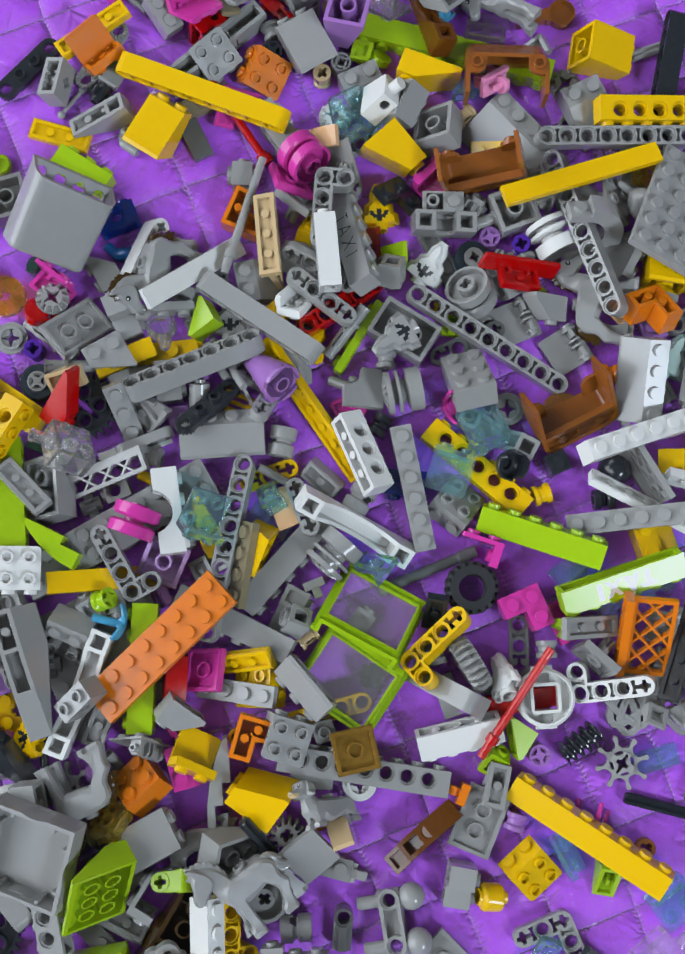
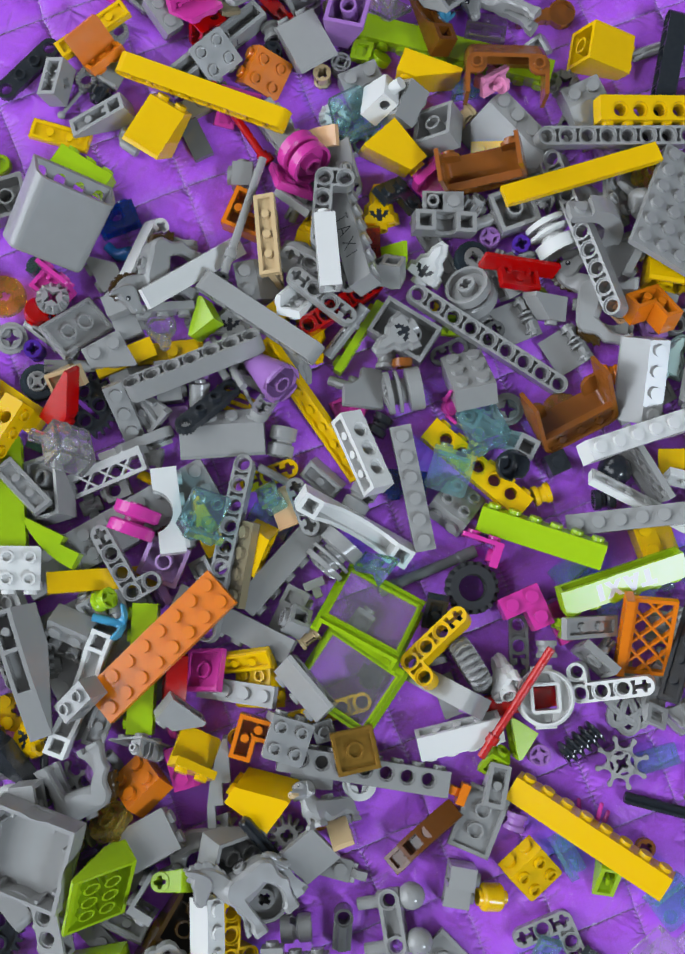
none -> dark orange tile [392,357,413,370]

